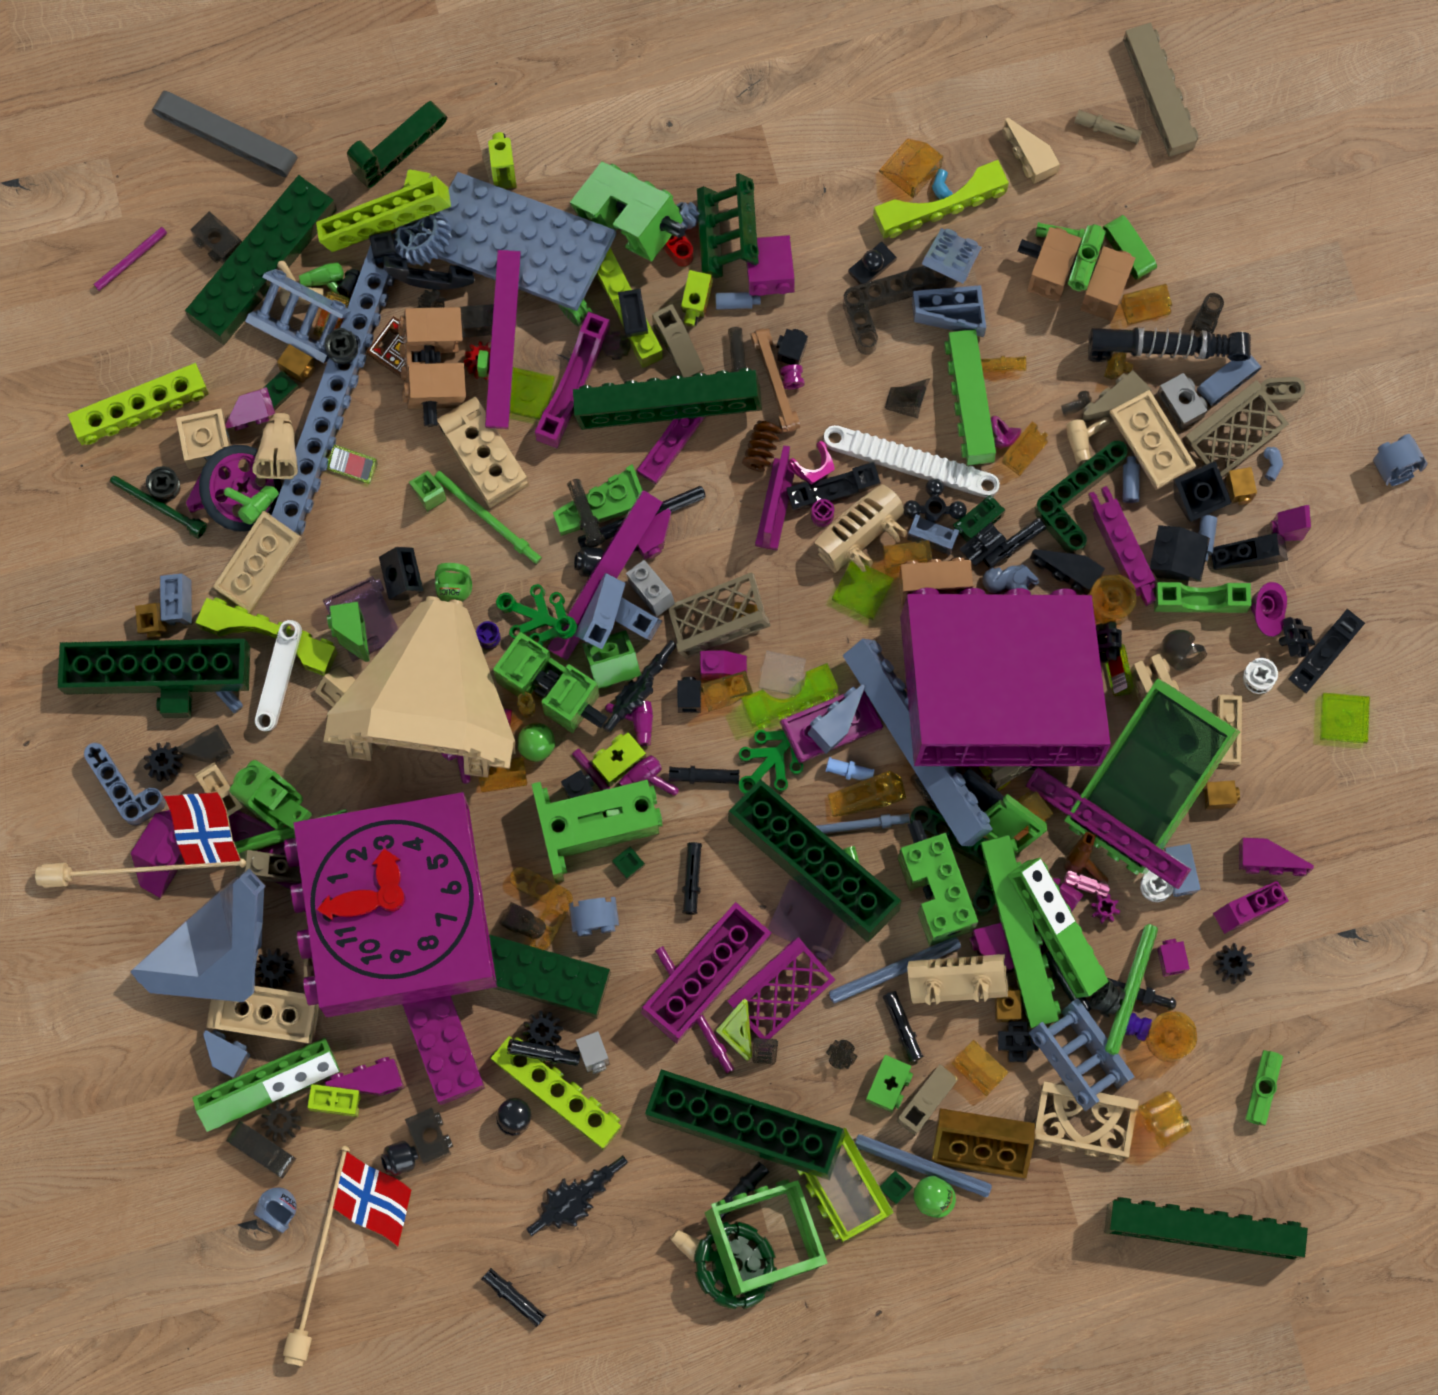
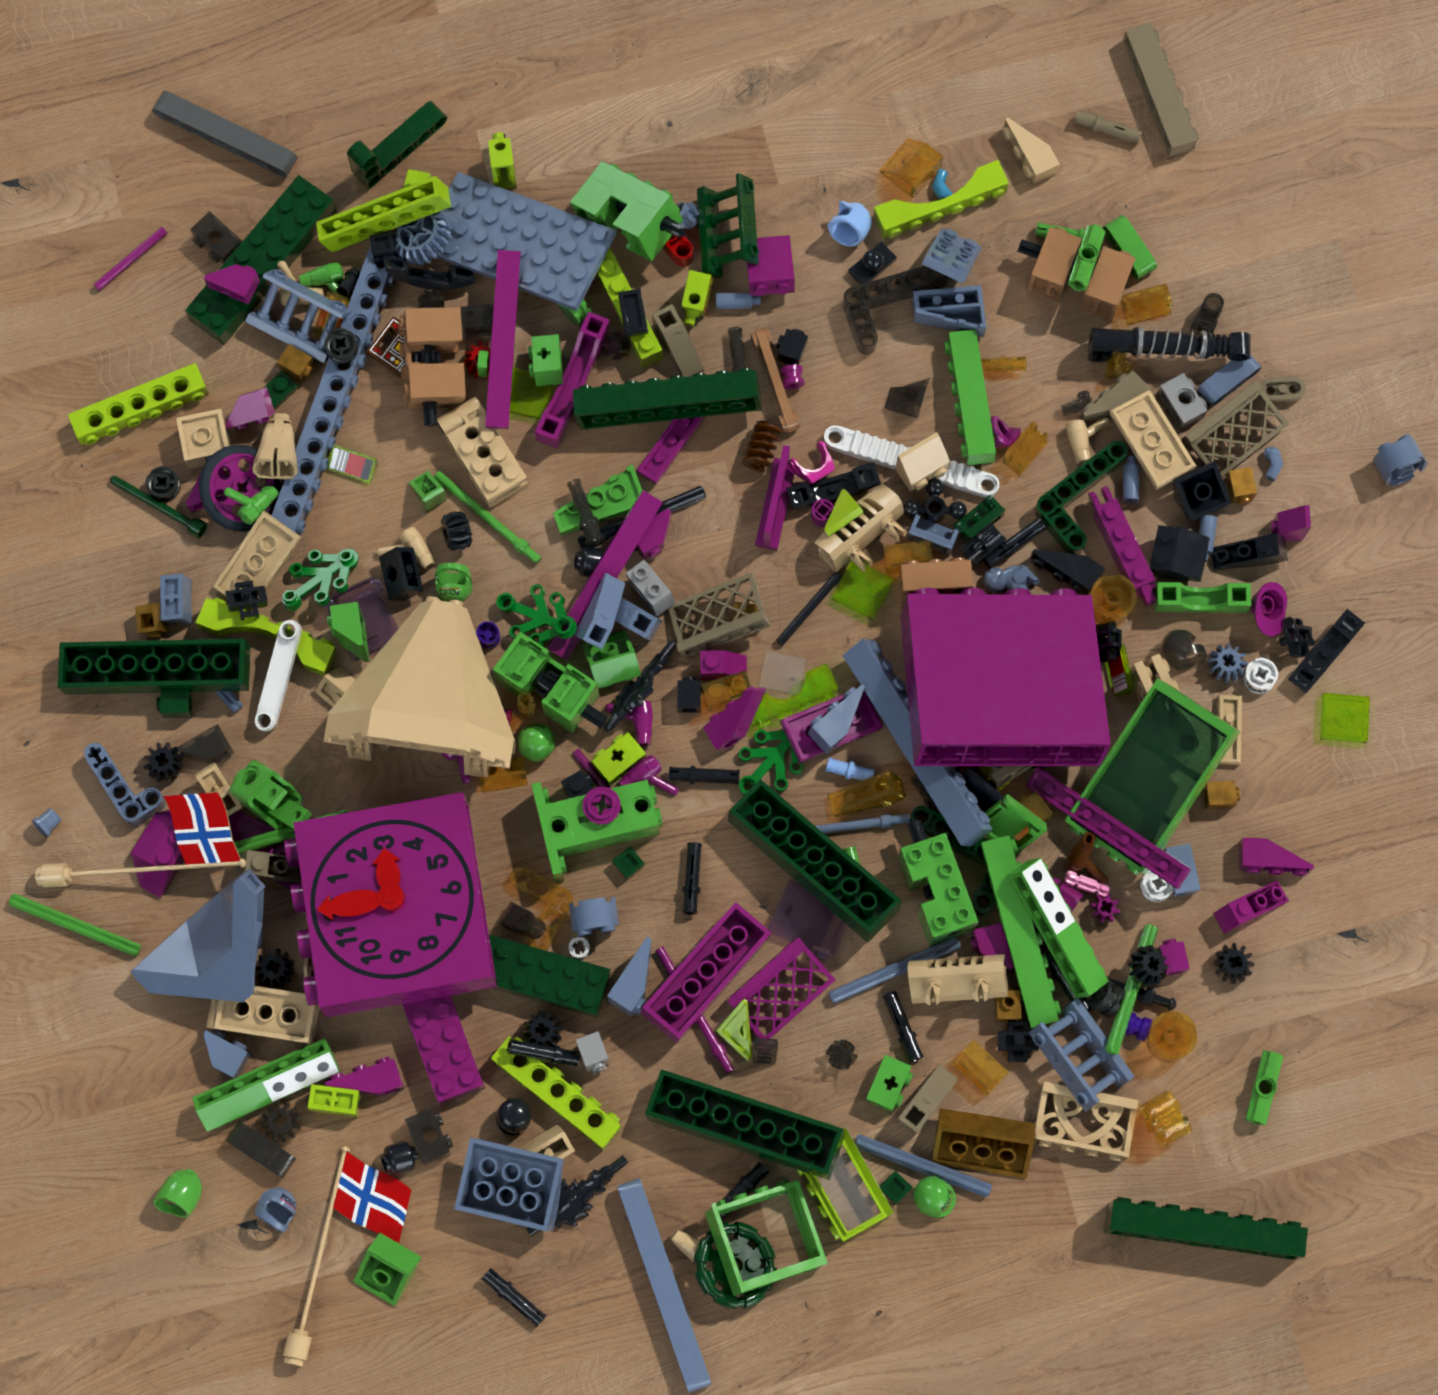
none -> bright green axle [9,894,141,957]
none -> sand blue piece [32,808,62,838]
none -> bright green piece [153,1169,203,1218]
none -> magenta slope [204,264,260,305]
none -> black piece [225,580,268,621]
none -> green plant [282,549,359,611]
none -> bright green slope [353,1233,422,1306]
none -> tan piece [377,527,435,570]
none -> black gear [441,511,472,551]
none -> sand blue slope [454,1137,564,1231]
none -> tan brick [519,1124,575,1159]
none -> bright green brick [528,334,563,387]
none -> white bush [568,937,590,960]
none -> magenta gear [583,787,621,825]
none -> sand blue slope [607,936,652,1018]
none -> sand blue beam [617,1178,712,1393]
none -> magenta slope [703,686,766,751]
none -> black bar [776,572,842,646]
none -> lime tile [824,489,863,537]
none -> light blue piece [827,201,872,247]
none -> tan slope [895,432,950,492]
none -> black gear [1127,945,1169,986]
none -> sand blue gear [1207,643,1248,683]

